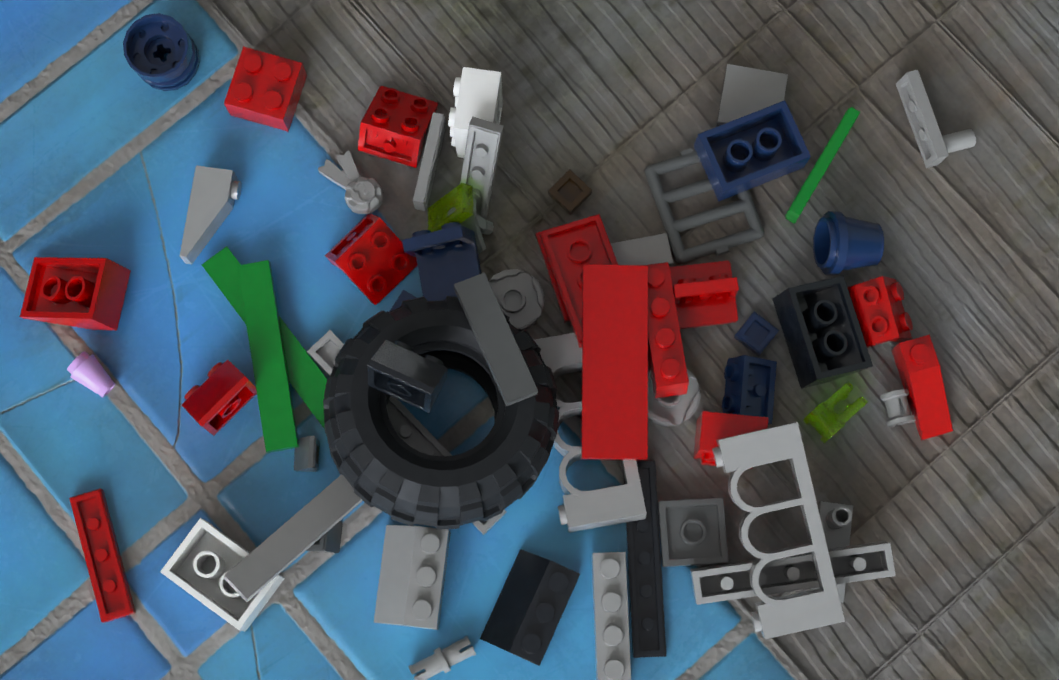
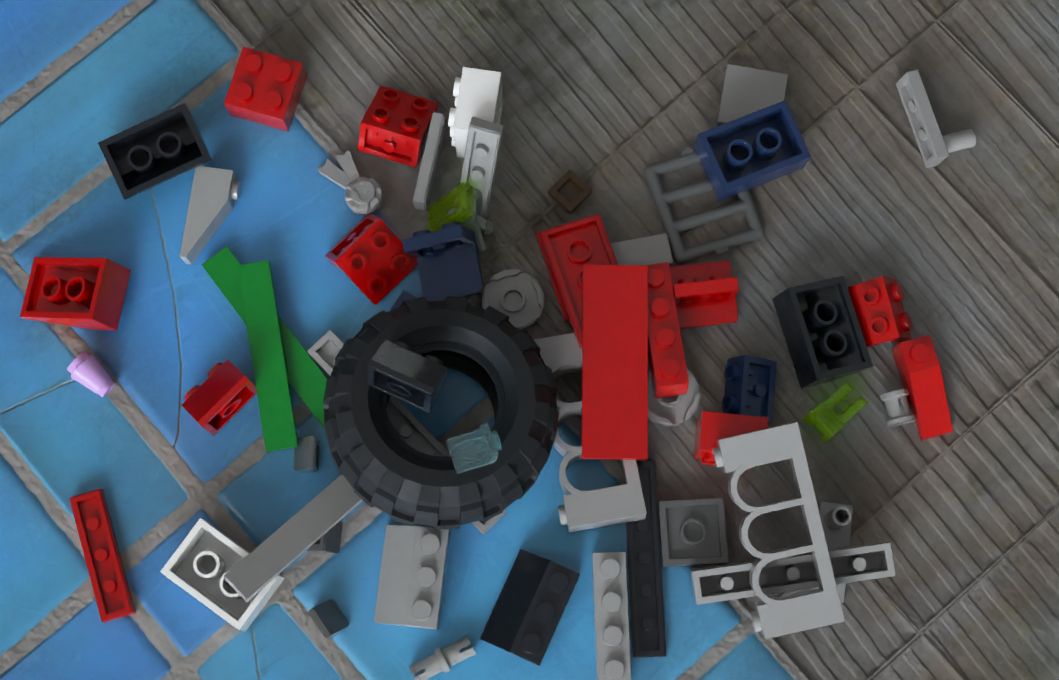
dark blue wheel [123,13,200,91] -> none
dark grey tile [454,272,538,407] -> none
dark blue tile [734,311,779,357] -> none
green tile [785,107,860,224] -> none
dark blue piece [813,211,884,275] -> none
none -> black slope [98,103,212,200]
none -> dark grey slope [309,599,349,639]
none -> clear light blue bracket [446,423,502,474]

